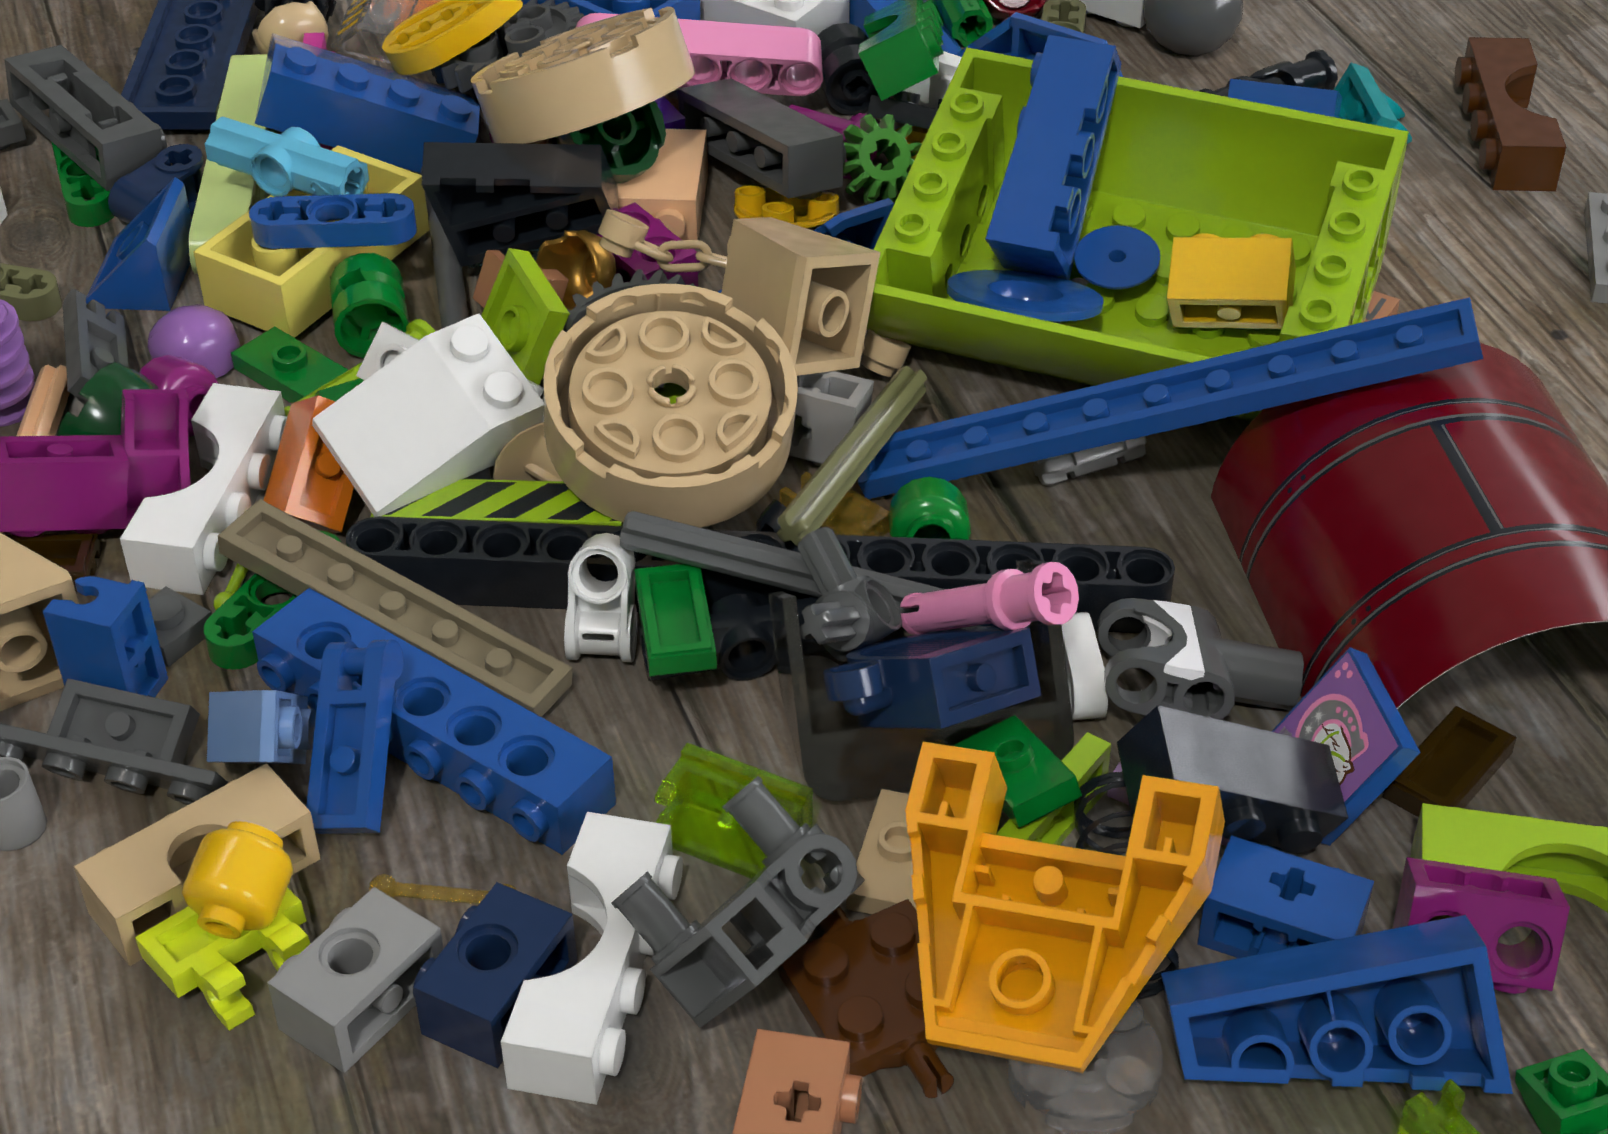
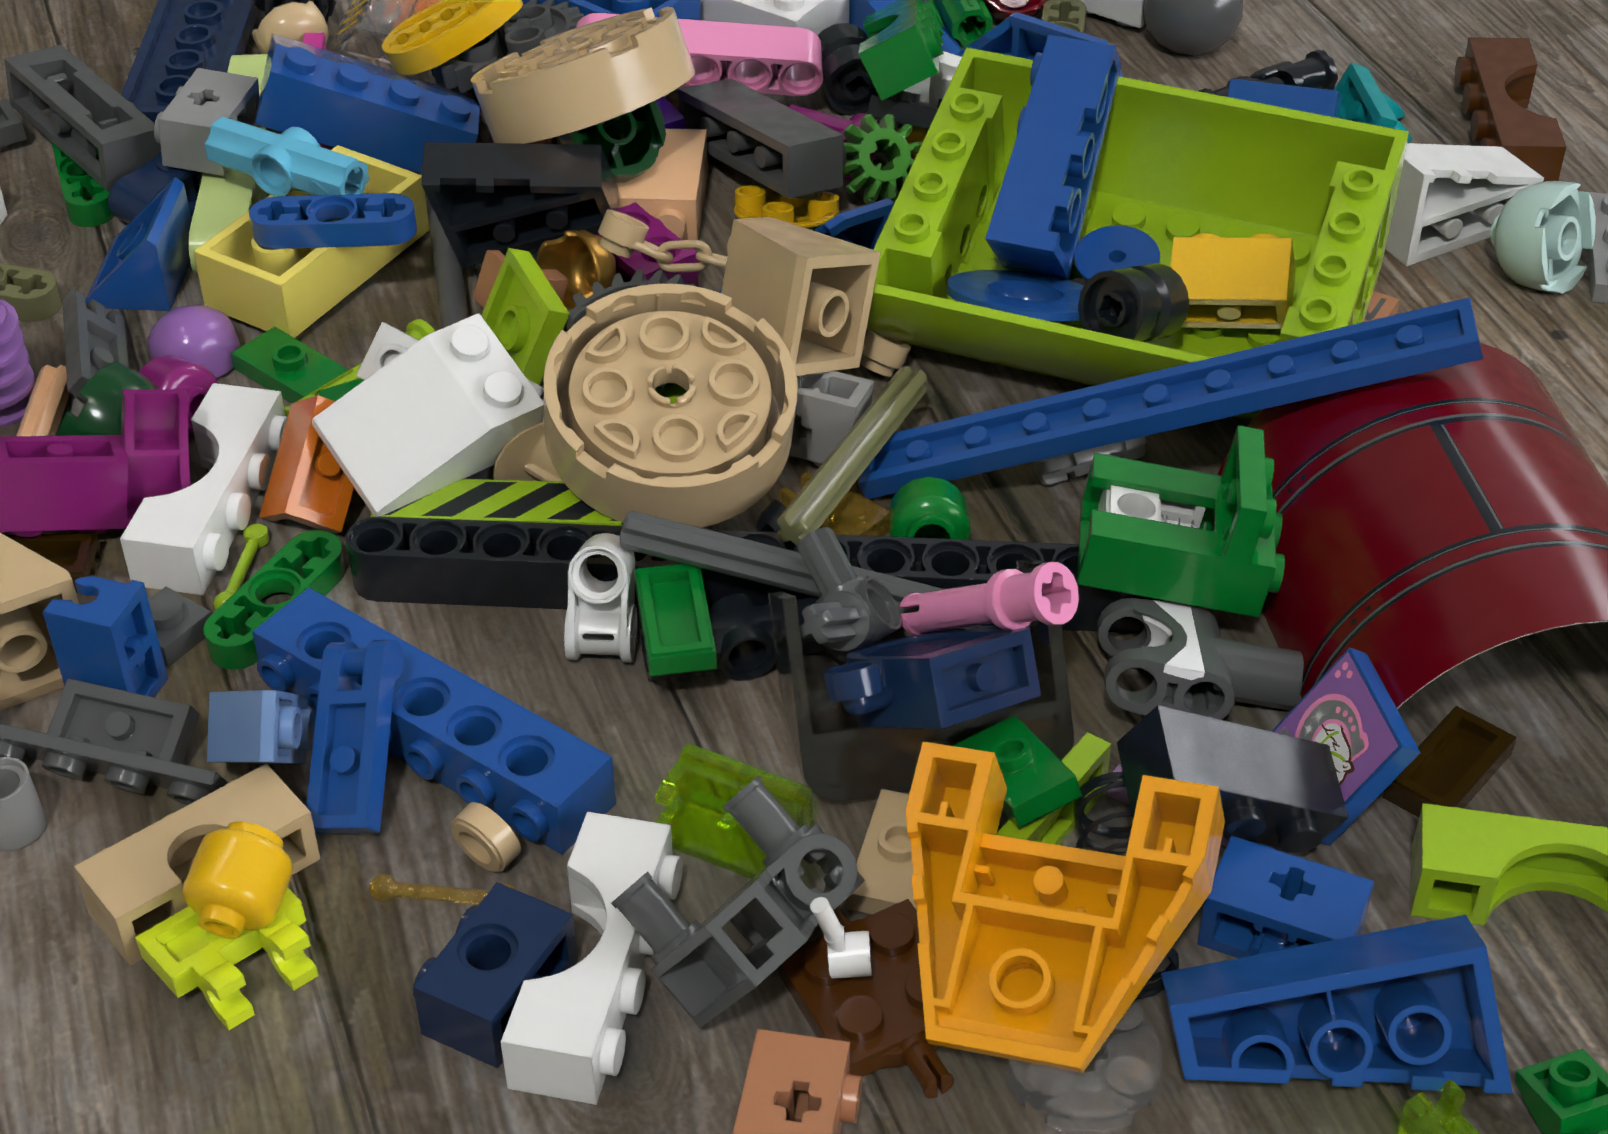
dark tan plate [217,499,573,717] -> none
light grey brick [267,887,444,1073] -> none
green wheel [330,253,409,358] -> none
white beam [1052,612,1108,721] -> none
magenta brick [1393,857,1570,994] -> none
none -> light grey brick [154,68,260,176]
none -> tan tile [451,802,521,872]
none -> white hand [810,897,872,978]
none -> green brick [1077,425,1285,617]
none -> black wheel [1078,263,1189,342]
none -> white wedge [1385,143,1544,266]
none -> light aqua cylinder [1490,181,1596,294]

